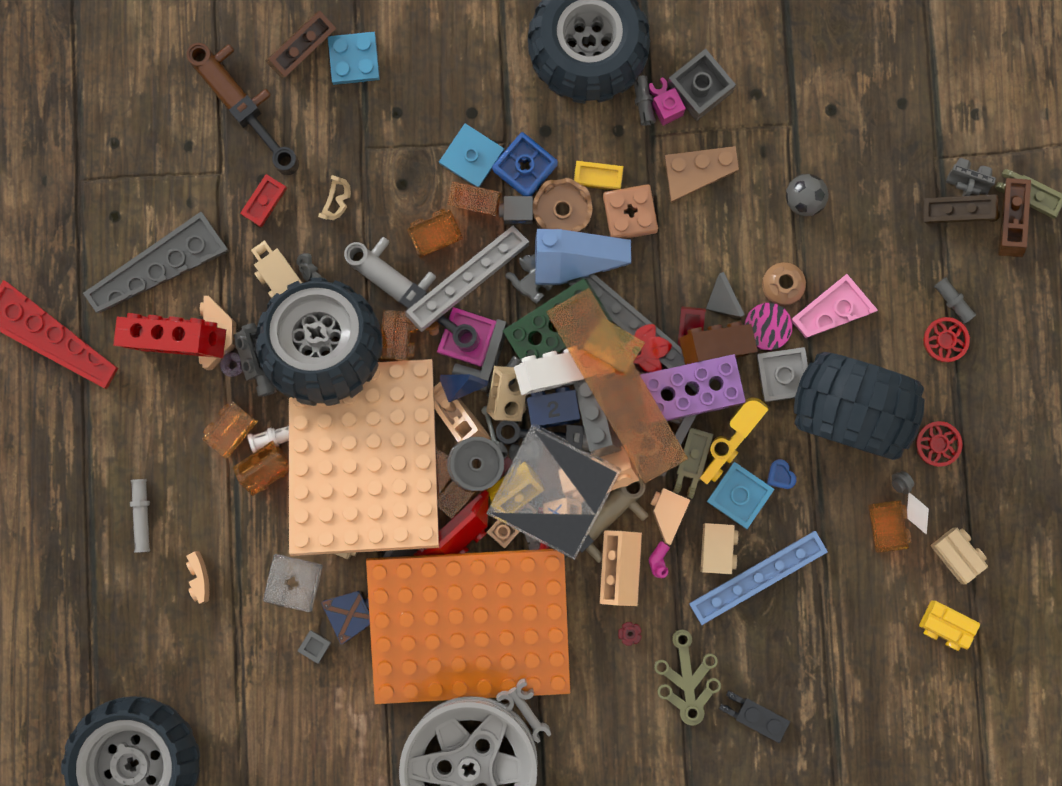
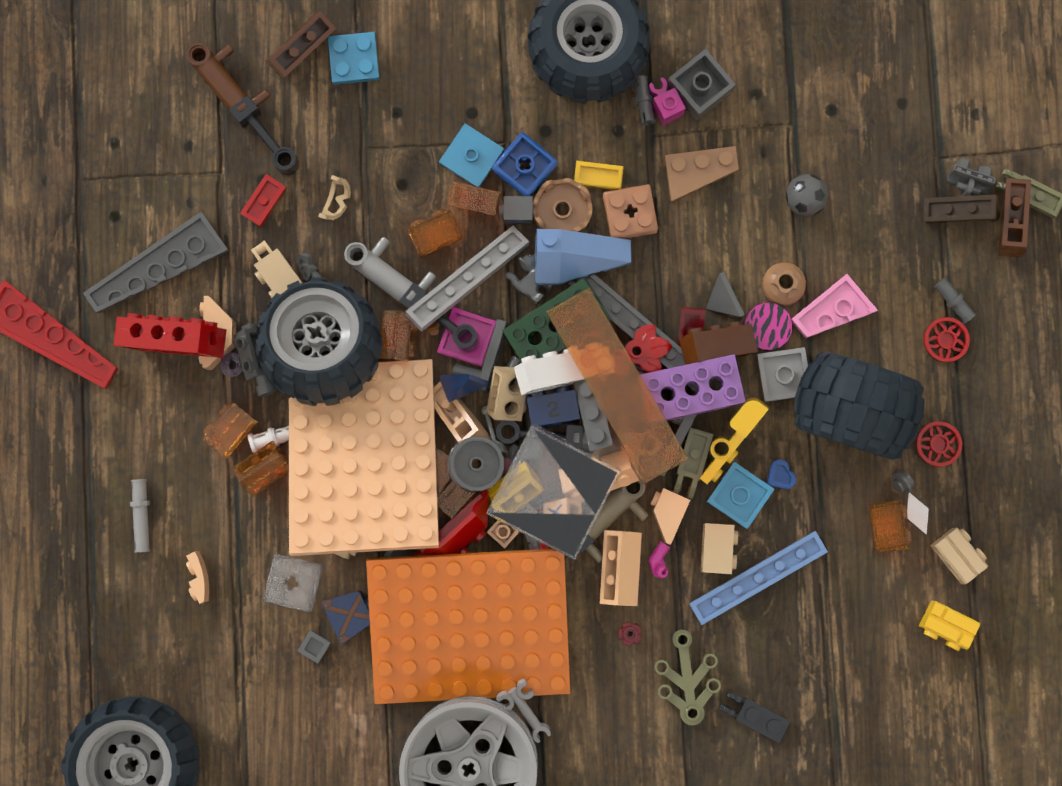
clear yellow plate [583,317,645,374] -> none

